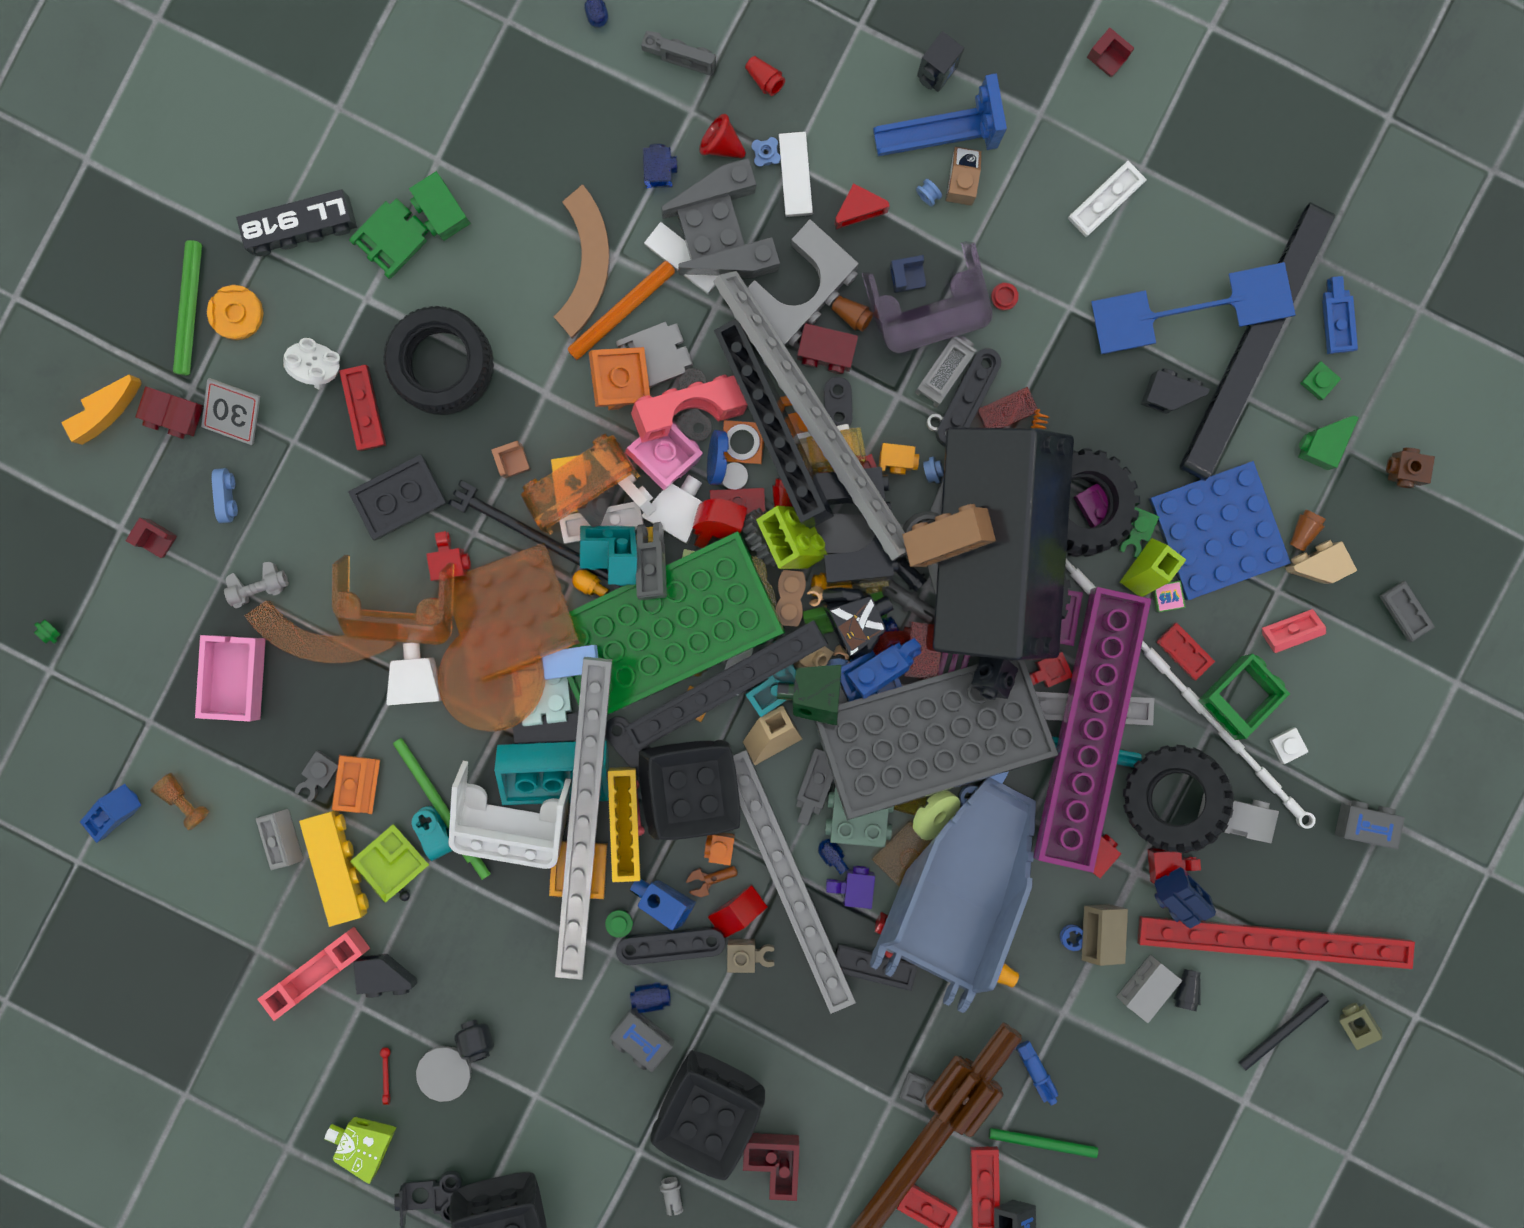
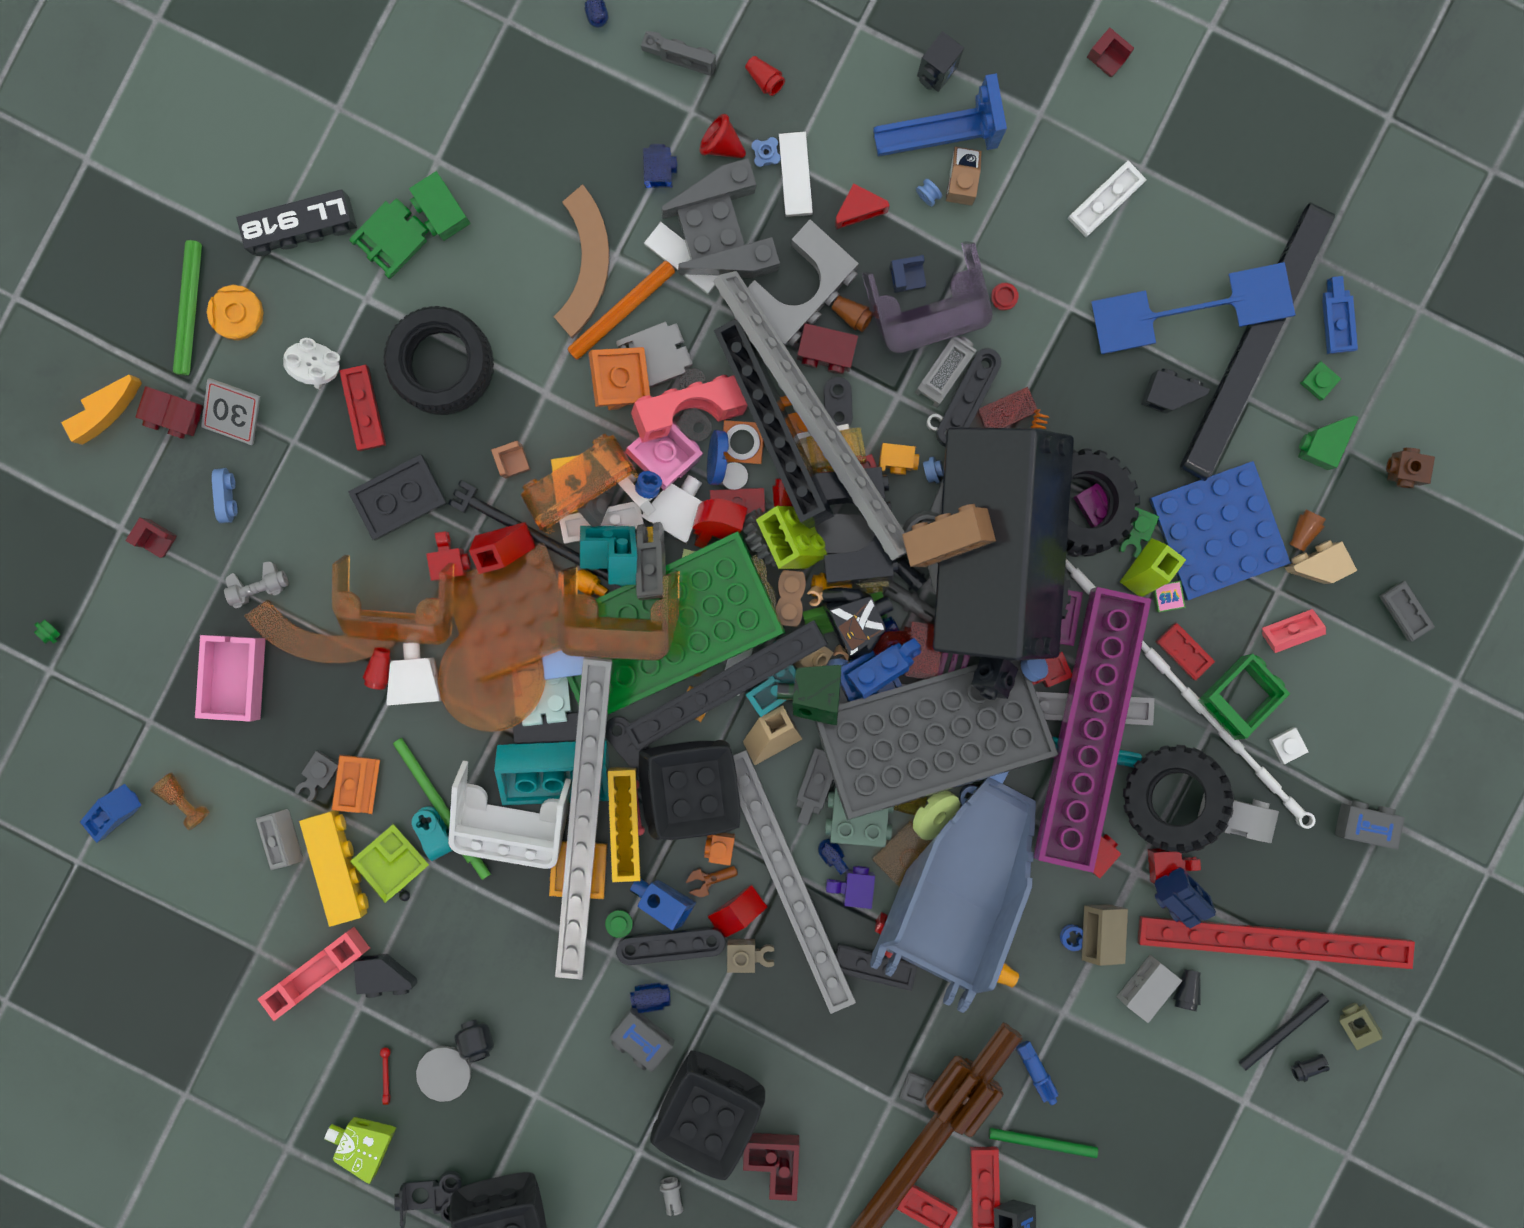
none -> red cone [363,647,391,690]
none -> red slope [469,522,535,574]
none -> clear orange windscreen [558,567,680,660]
none -> blue bush [635,471,662,499]
none -> medium blue tile [1021,659,1048,682]
none -> black pin [1291,1054,1330,1082]

